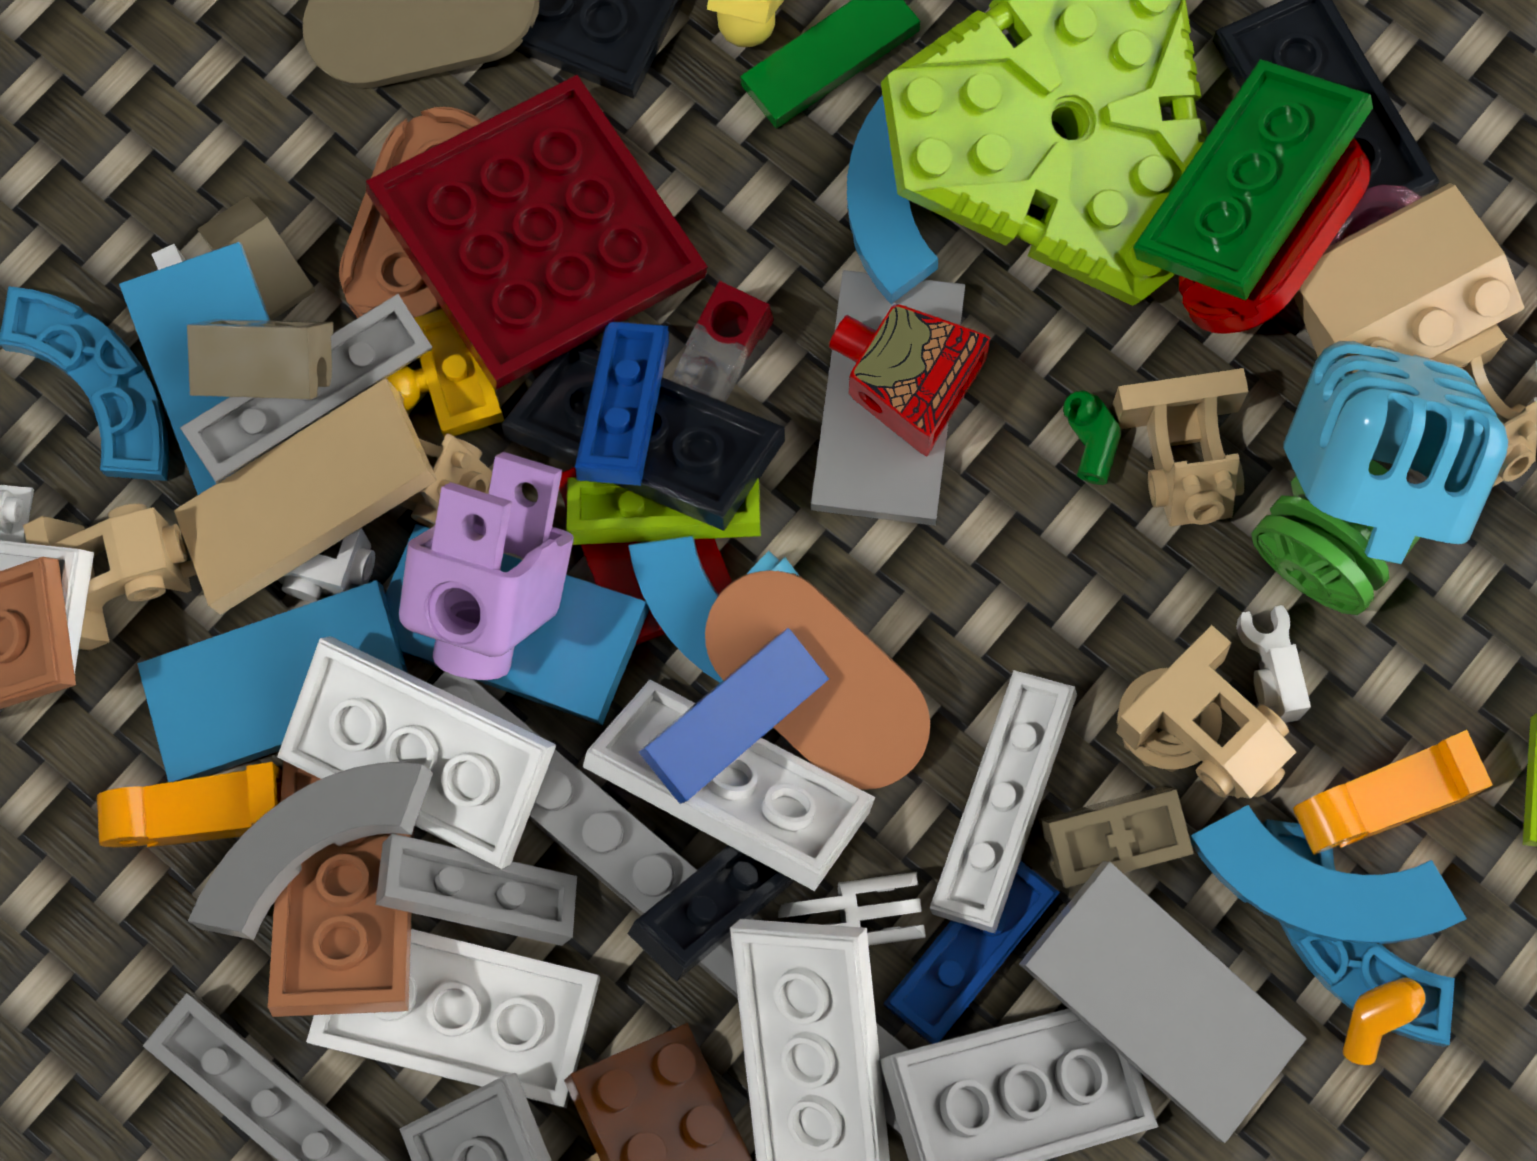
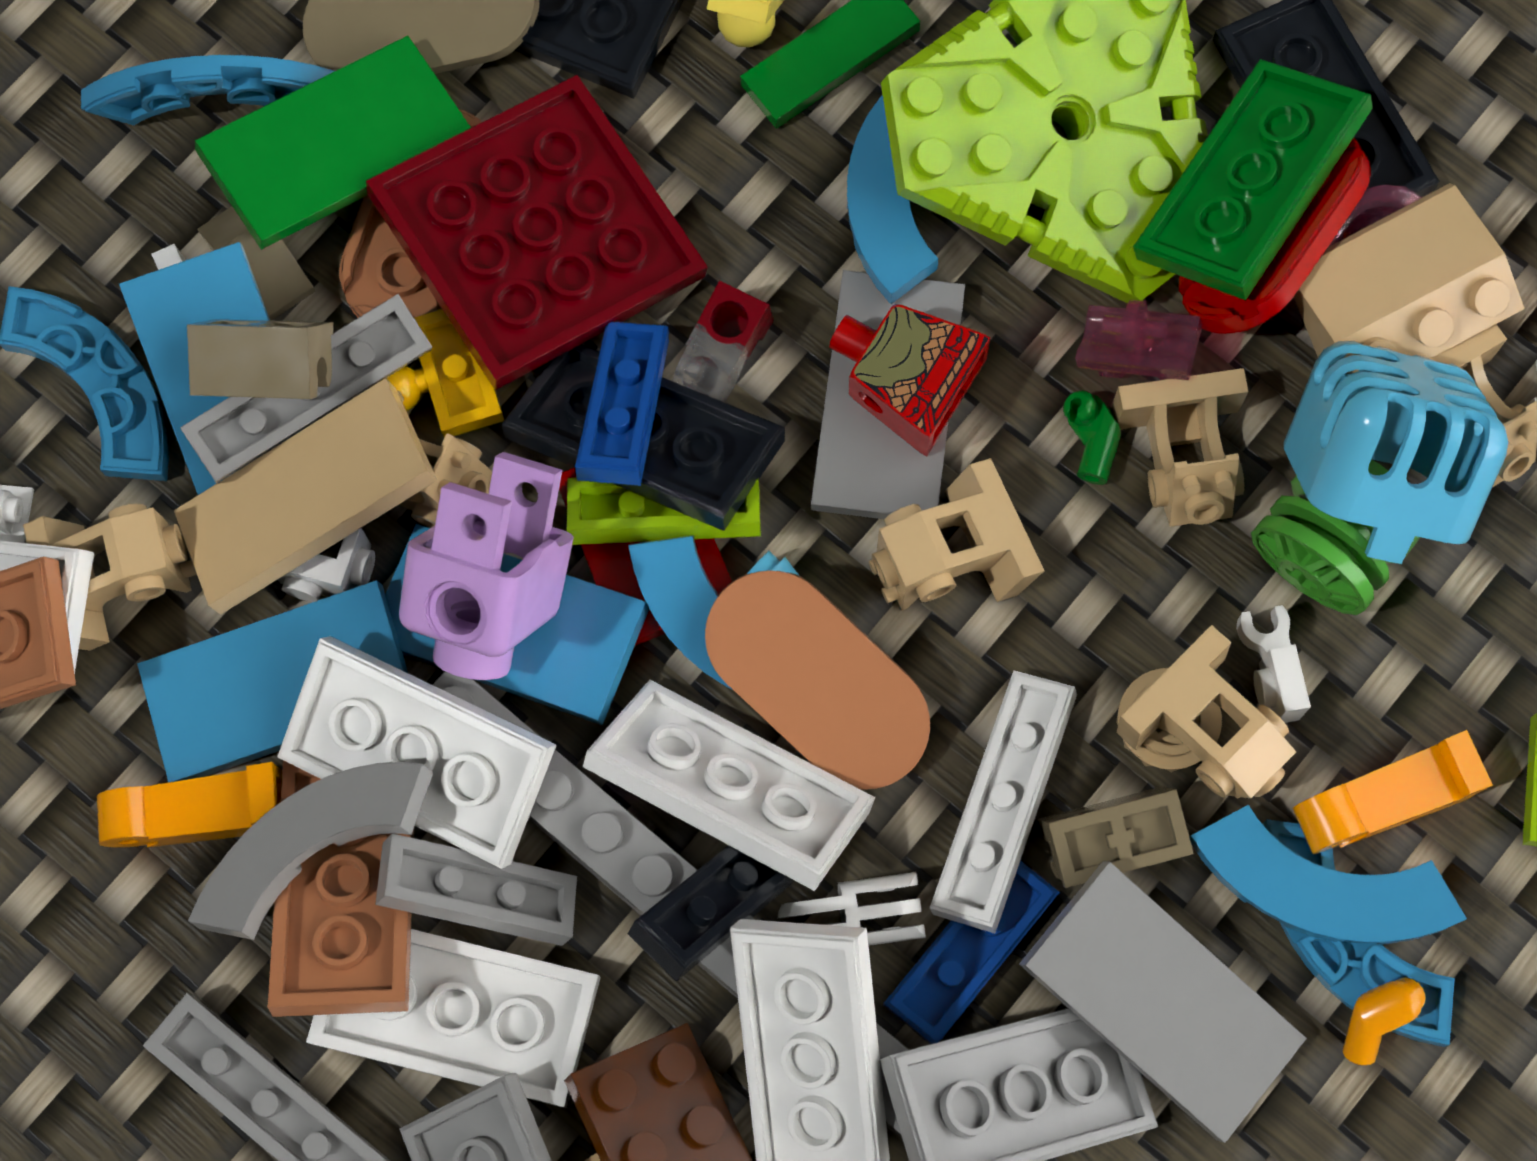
tile [638,628,829,804] -> none
none -> dark azure tile [81,55,334,125]
none -> green tile [195,35,471,250]
none -> tan tile [868,458,1044,611]
none -> clear pink hips [1075,299,1202,381]

